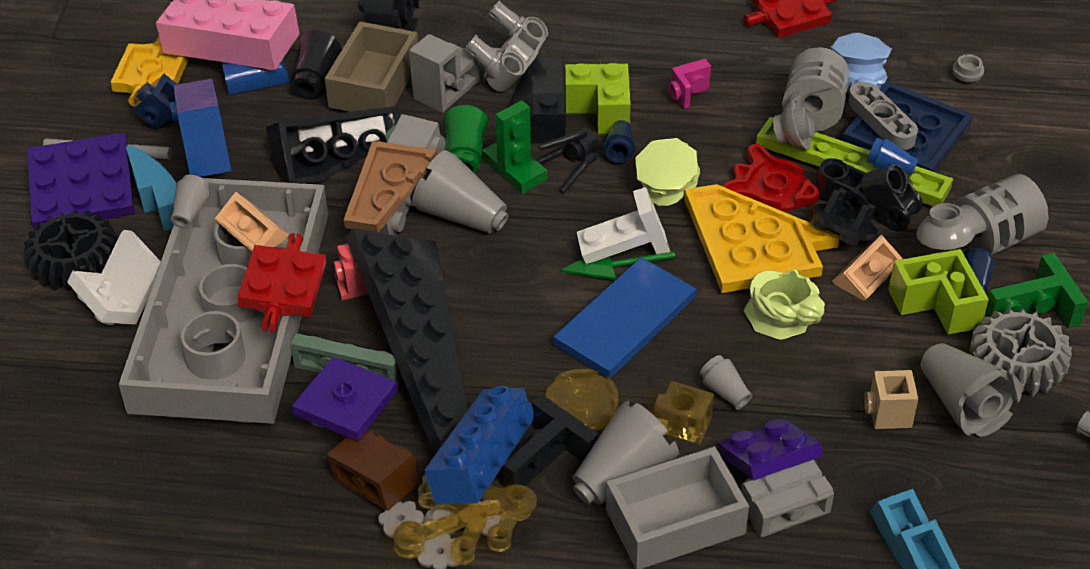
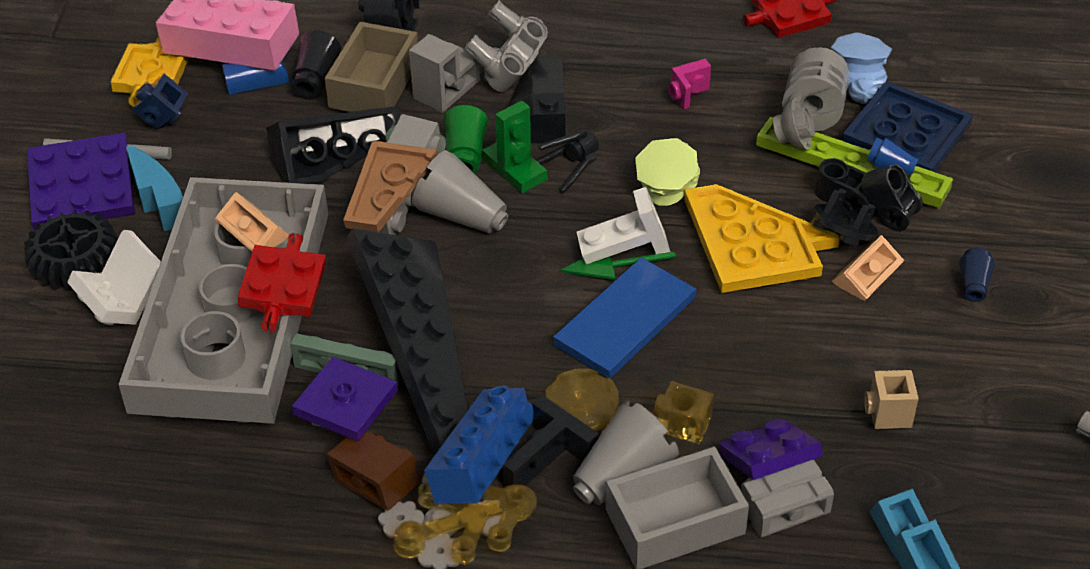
blue brick [170,79,231,177] -> none
light grey cone [170,175,210,228] -> none
coral brick [333,244,368,300] -> none
lime brick [565,63,630,134] -> none
dark blue cone [603,120,635,163] -> none
light grey cone [699,355,753,410] -> none
red tile [722,144,819,212] -> none
yellowish green piece [743,269,825,340] -> none
light grey beam [848,82,918,150] -> none
lime brick [888,249,989,335] -> none
light grey cylinder [916,174,1049,255] -> none
light grey cone [921,343,1021,437] -> none
light grey plate [952,54,984,83] -> none
light grey gear [969,307,1072,396] -> none
green bracket [985,253,1088,329] -> none

